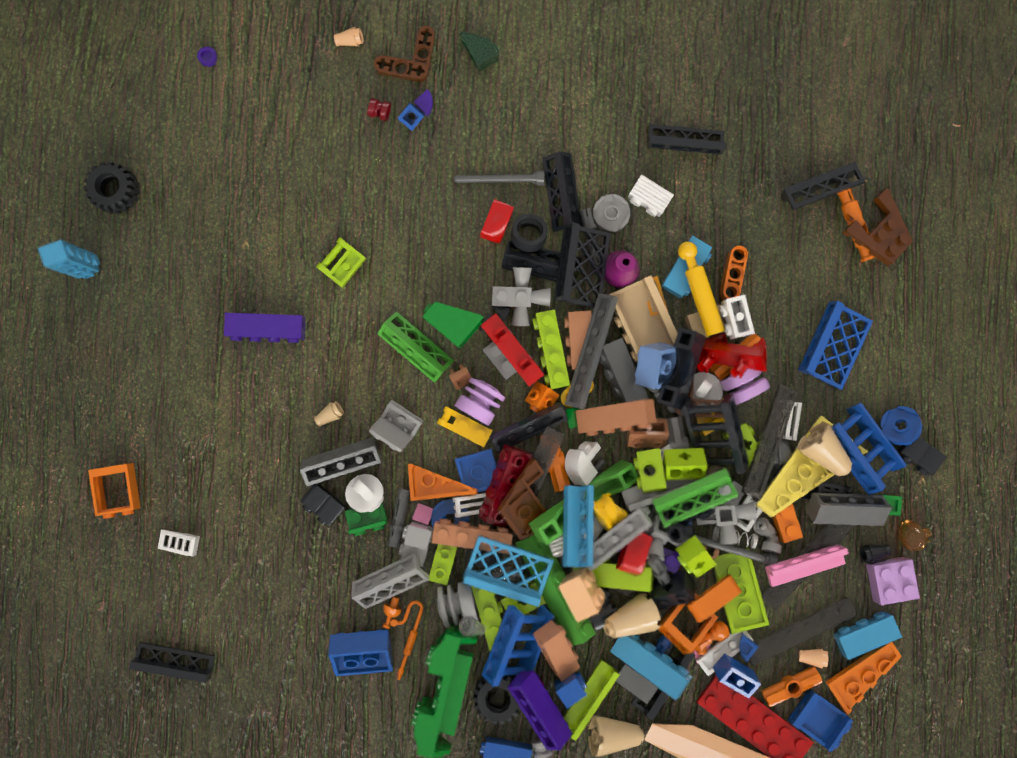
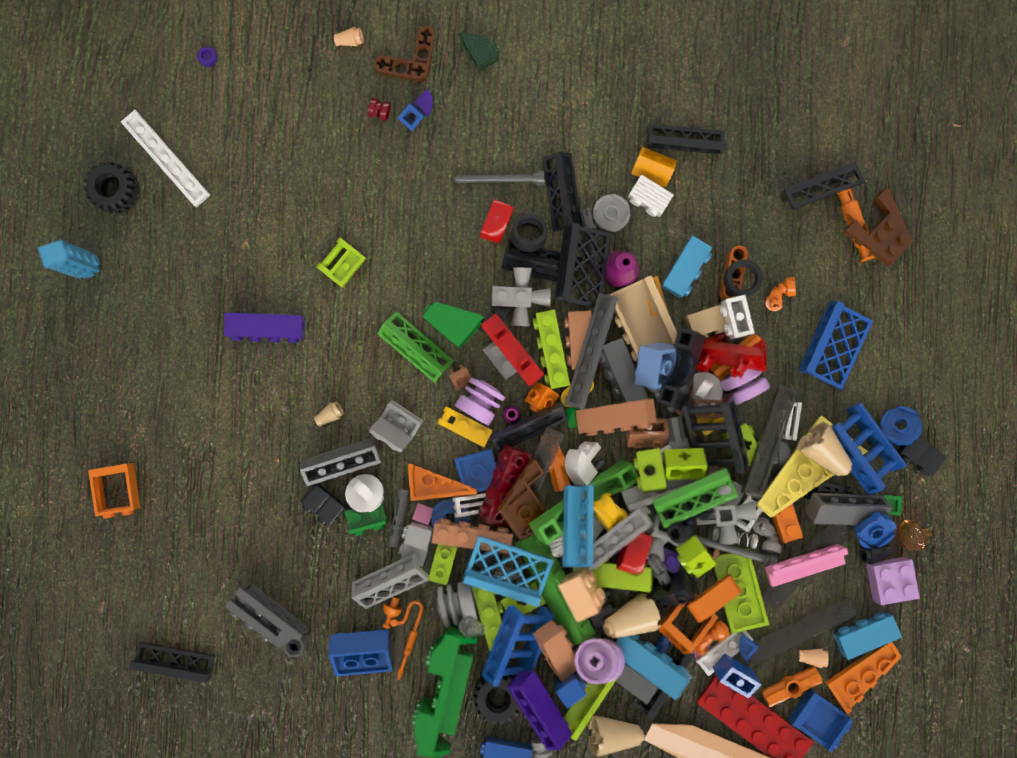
white slope [157,529,200,557] -> none
yellow piece [678,241,725,337] -> none
none -> white tile [121,110,210,207]
none -> dark grey hinge [225,581,311,657]
none -> magenta cone [502,405,521,424]
none -> lavender wheel [575,638,625,684]
none -> light orange panel [632,146,677,187]
none -> black tyre [724,259,763,297]
none -> orange arm [765,277,796,311]
none -> blue plate [854,512,896,548]

